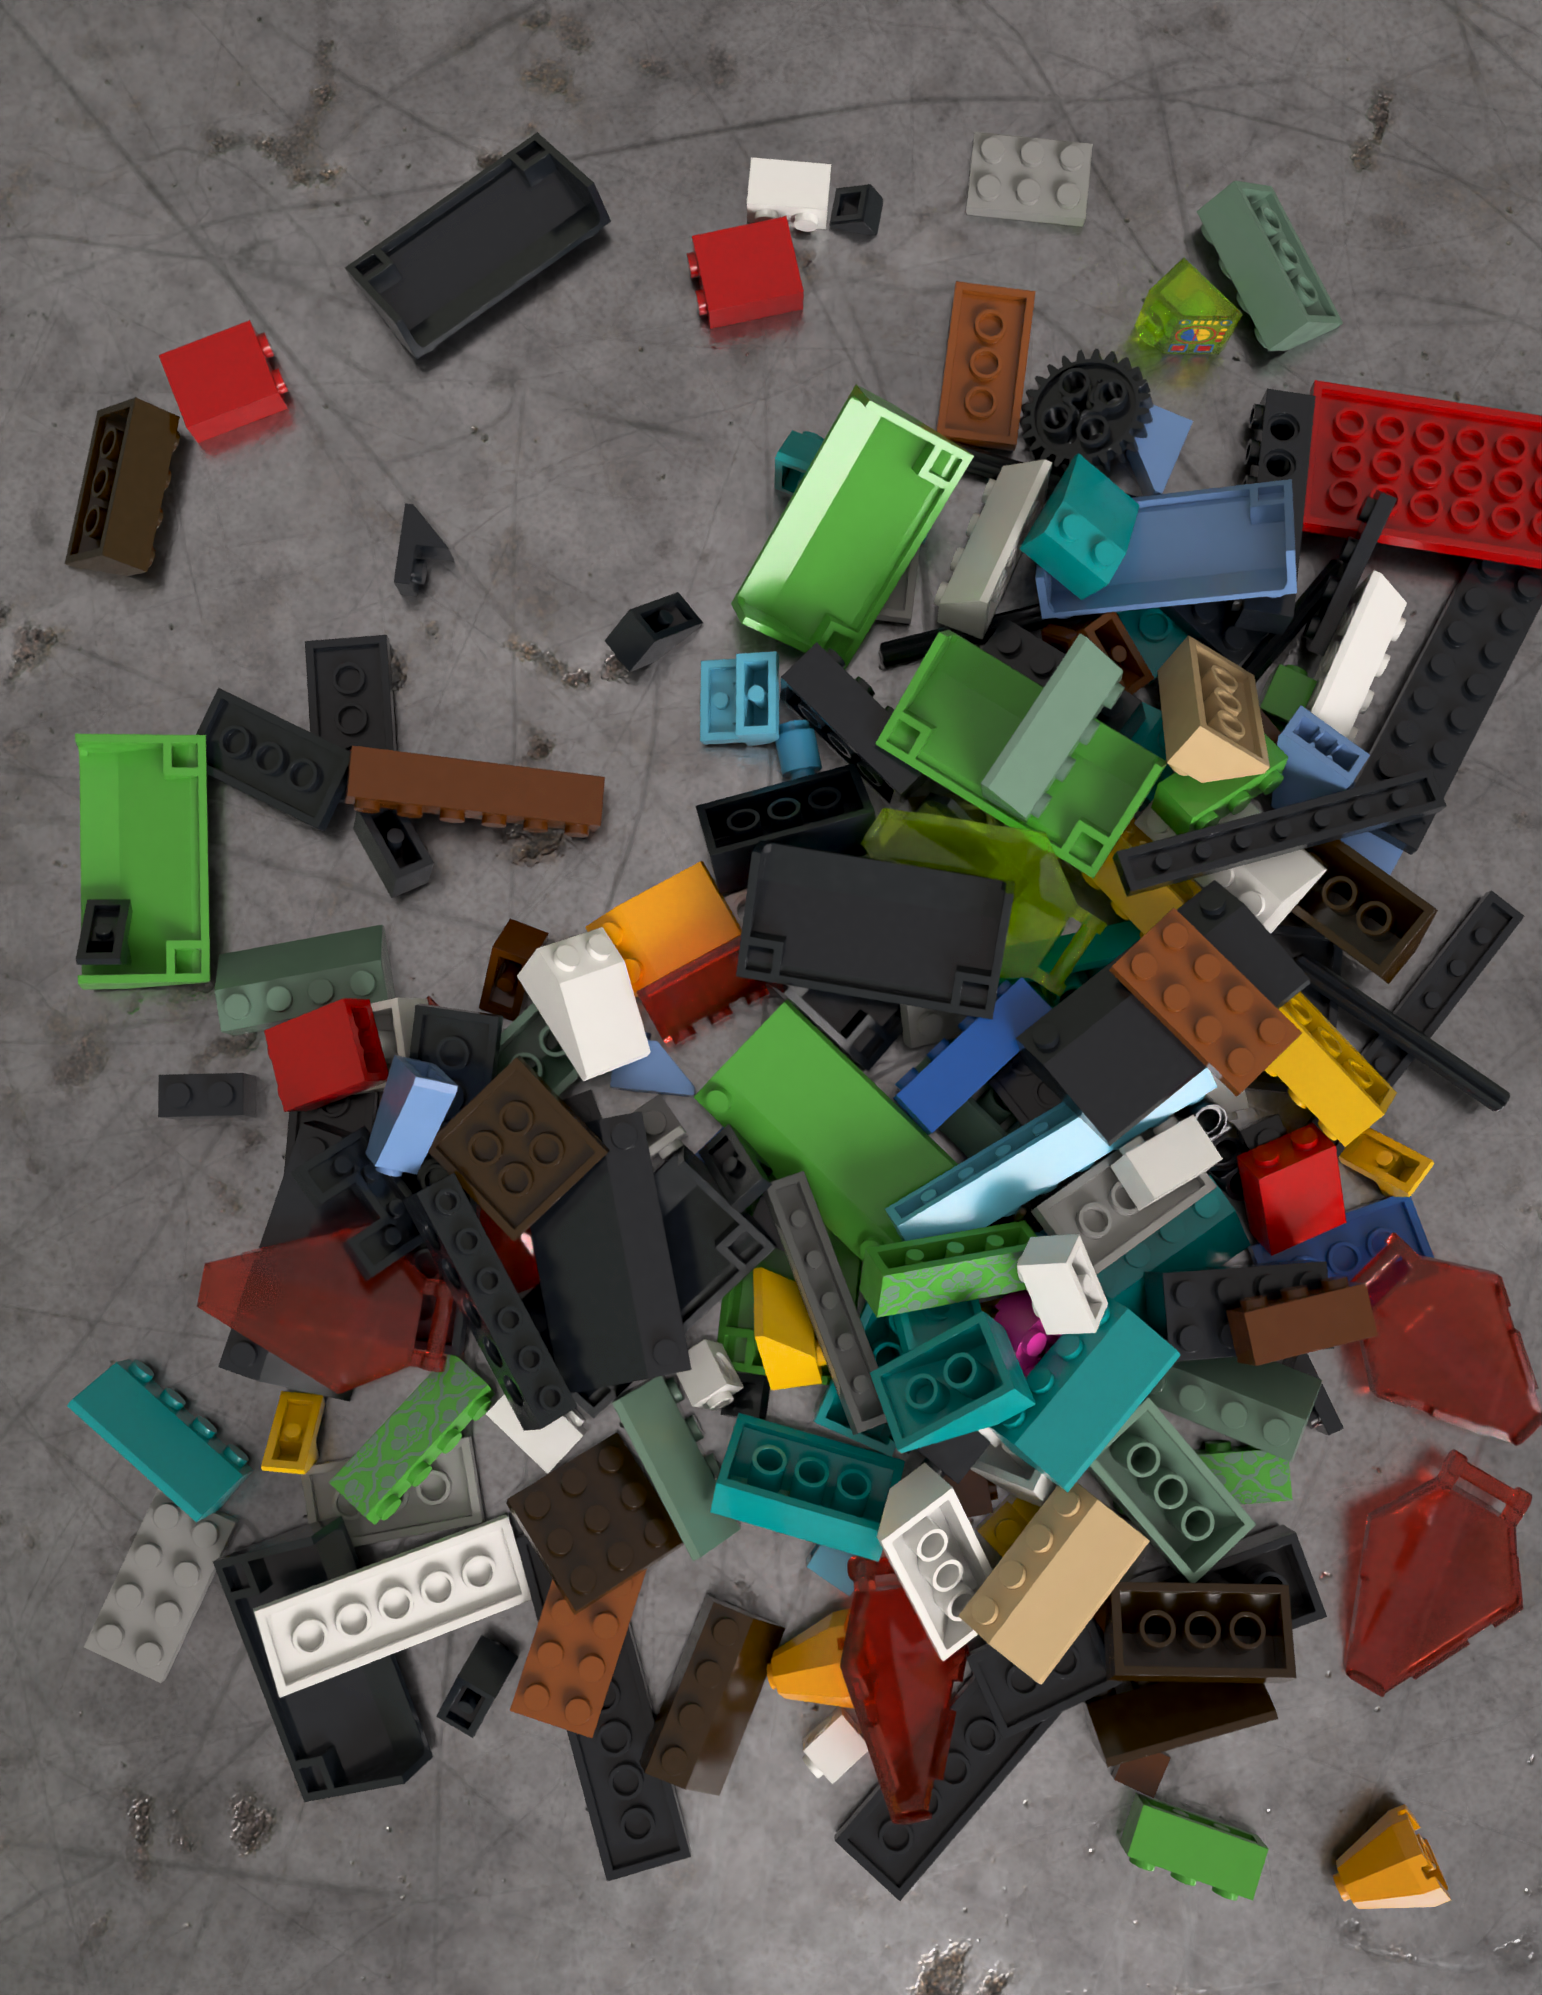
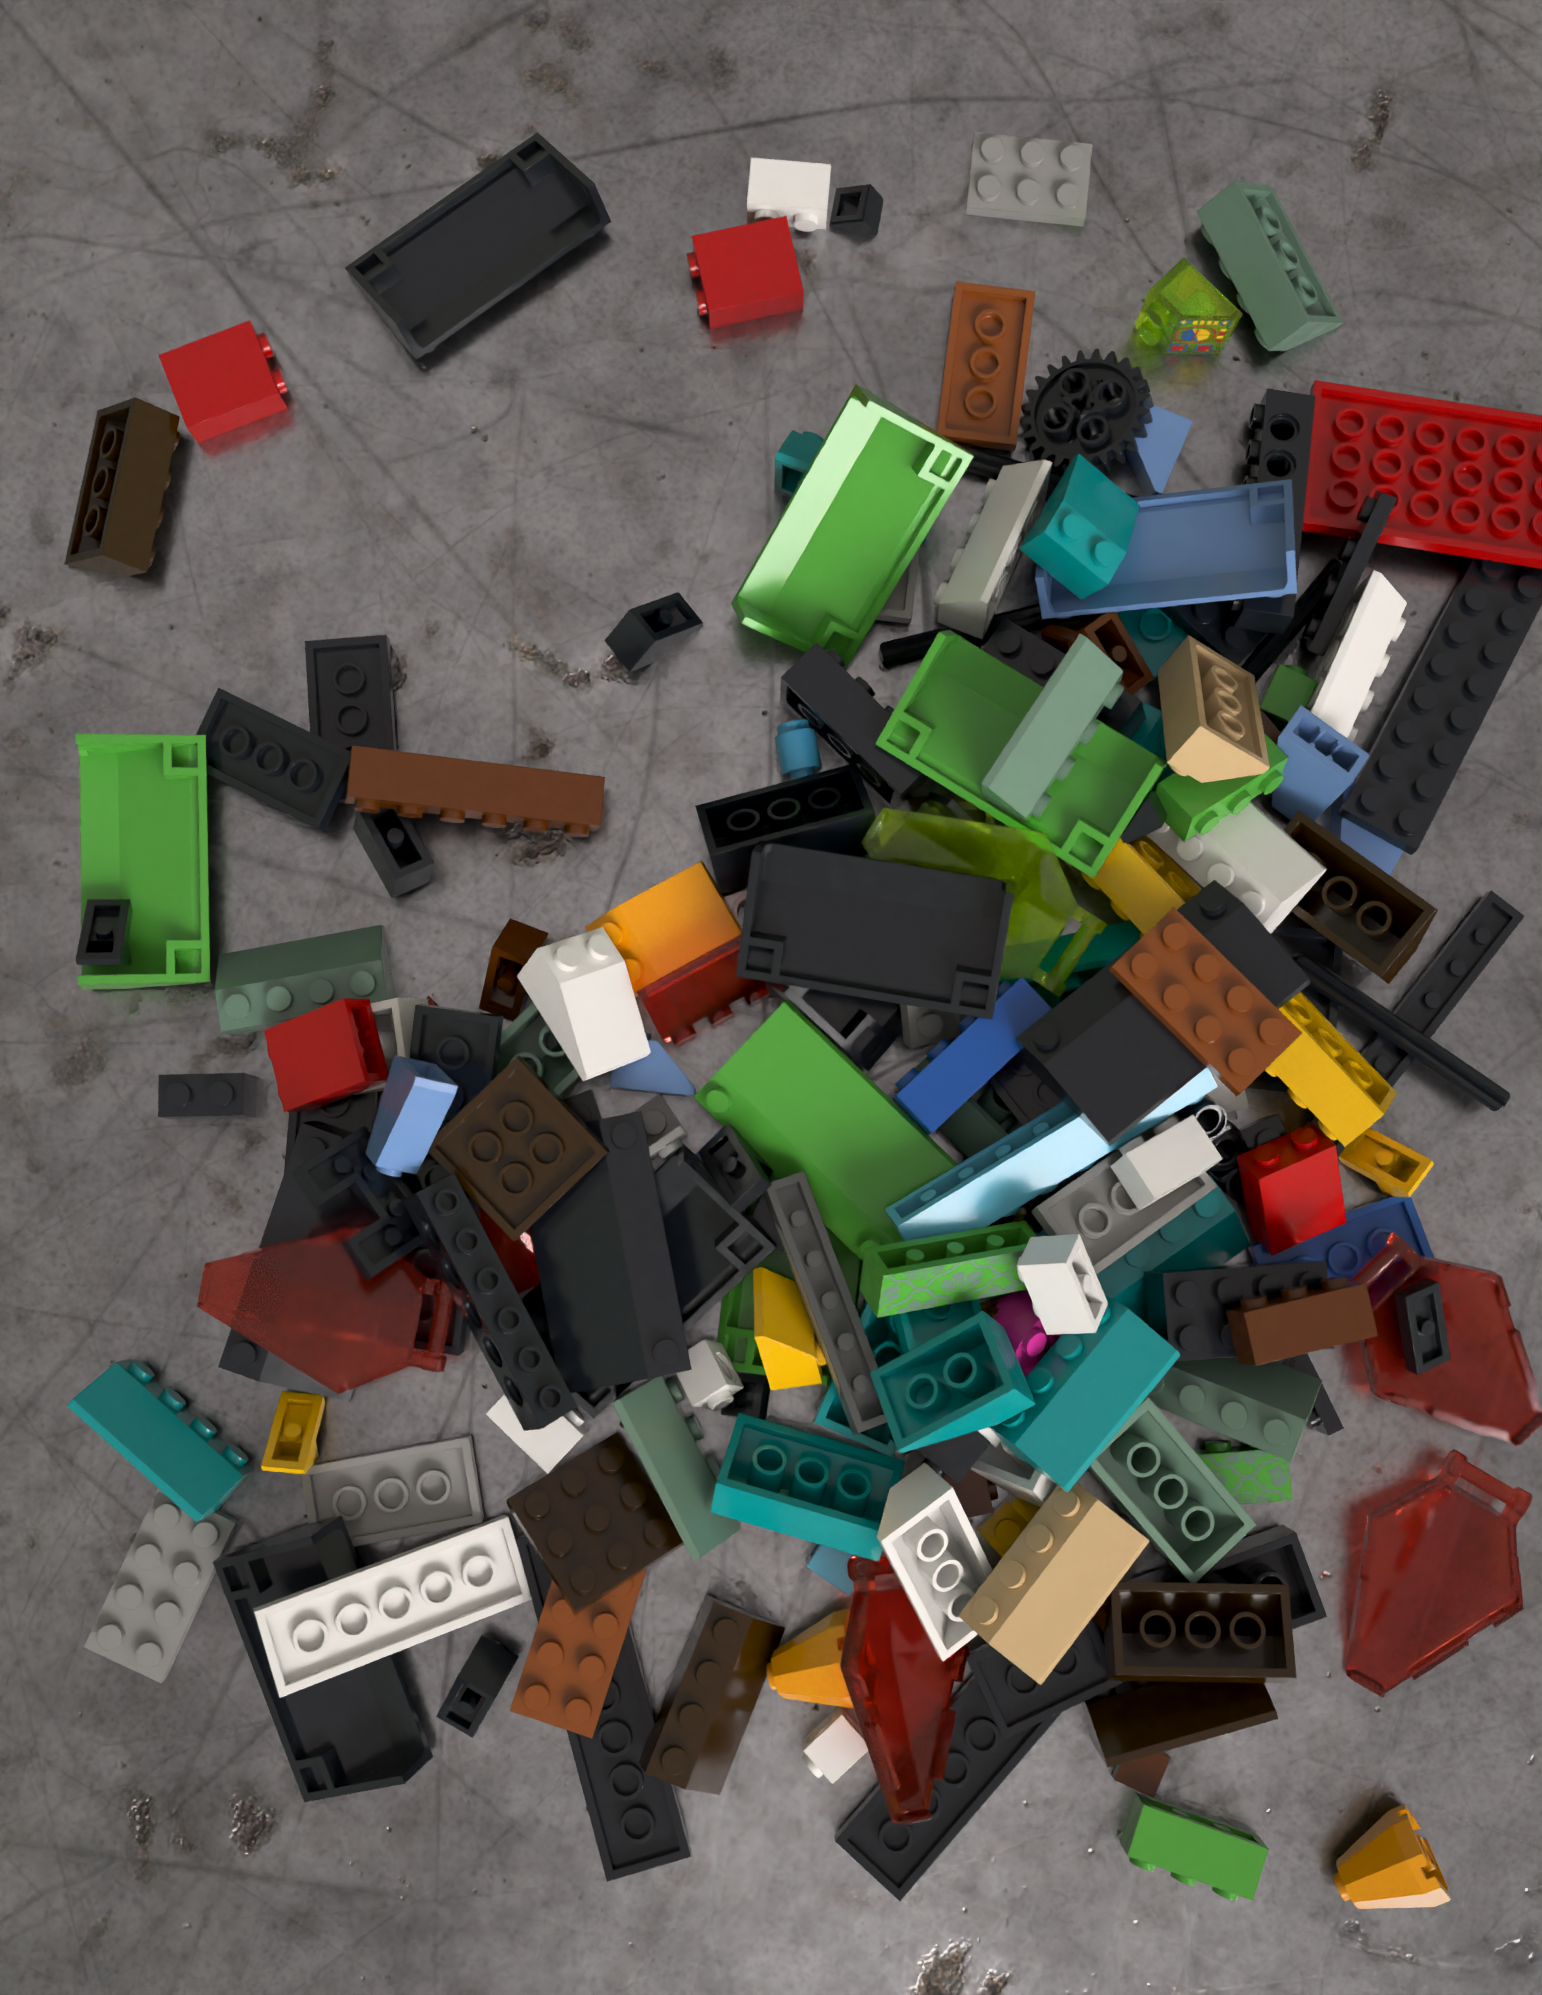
bright green brick [329,1354,495,1525] -> none
black slope [394,503,454,597] -> none
medium azure brick [700,651,779,746] -> none
black plate [1112,768,1447,897] -> none
none -> black slope [1121,789,1167,844]
none -> black plate [1394,1278,1451,1375]

